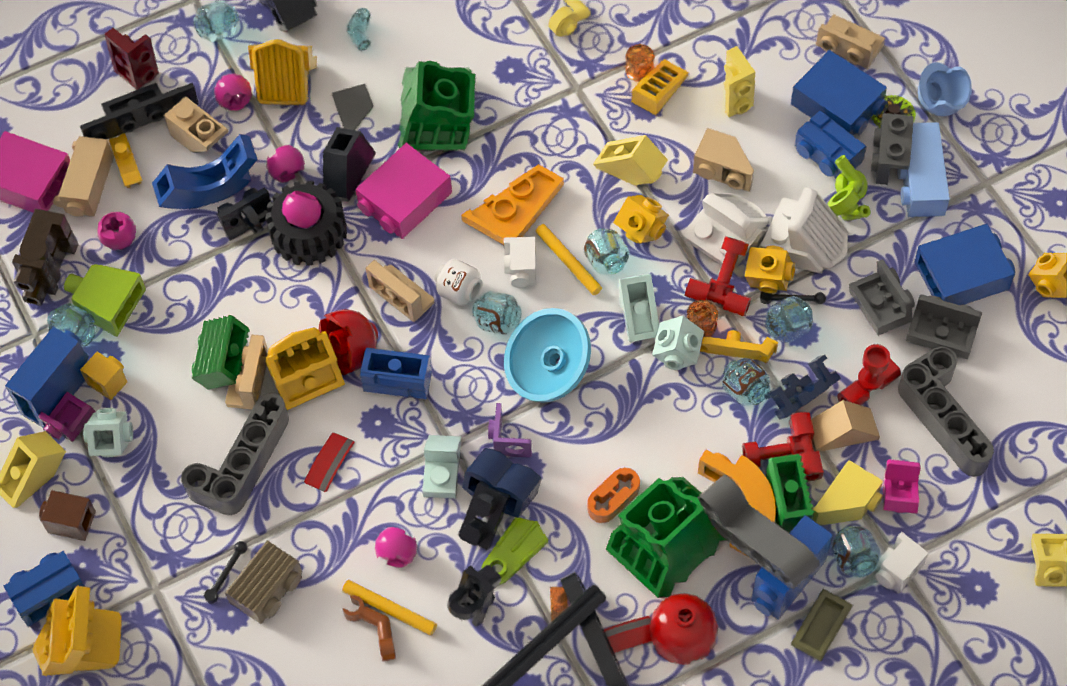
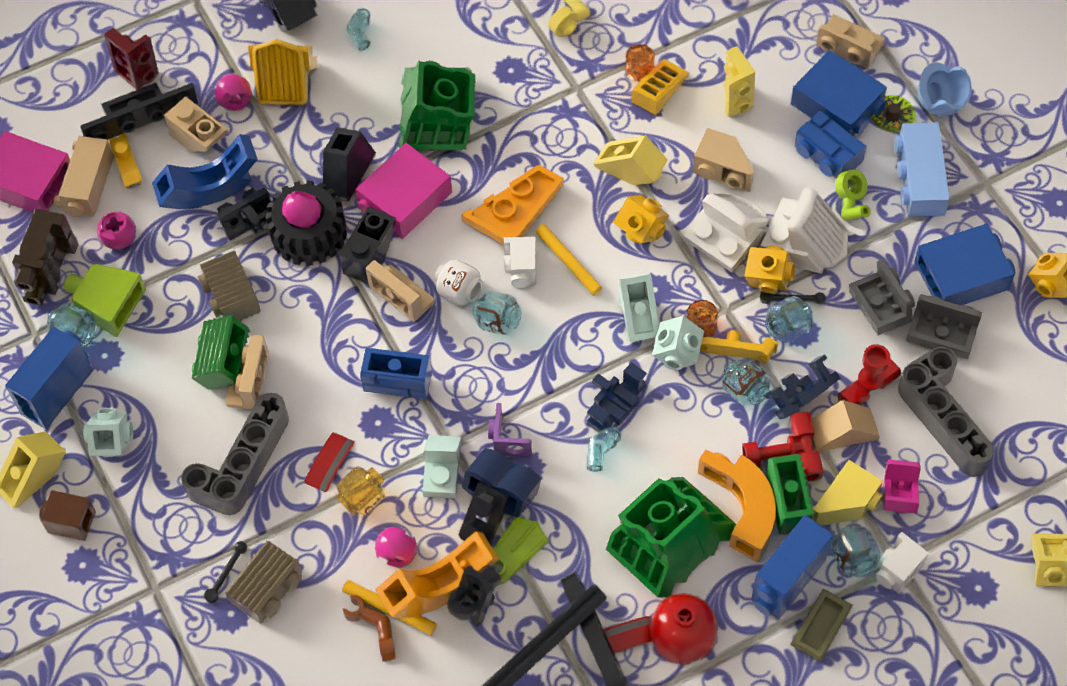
blue brick [3,550,85,627] -> none
yellow piece [32,586,122,676] -> none
magenta bracket [38,392,96,442] -> none
yellow plate [80,351,127,400] -> none
clear light blue head [193,0,239,42] -> none
yellow piece [265,328,345,410] -> none
dark pink piece [266,145,305,183] -> none
red cylinder [319,309,378,375] -> none
dark grey sticker [331,83,373,130] -> none
medium azure dish [504,308,591,403] -> none
clear orange piece [550,586,568,622] -> none
clear light blue head [584,228,630,275] -> none
orange beam [587,468,640,523] -> none
red bar [684,236,752,316] -> none
dark grey beam [698,475,820,589] -> none
lime plate [827,155,863,217] -> none
dark grey bracket [871,113,914,185] -> none
none -> dark tan brick [198,250,261,321]
none -> clear yellow head [336,466,385,516]
none -> black slope [339,207,396,284]
none -> light orange arch [375,531,500,618]
none -> dark blue piece [587,362,647,435]
none -> clear light blue arm [587,427,621,472]

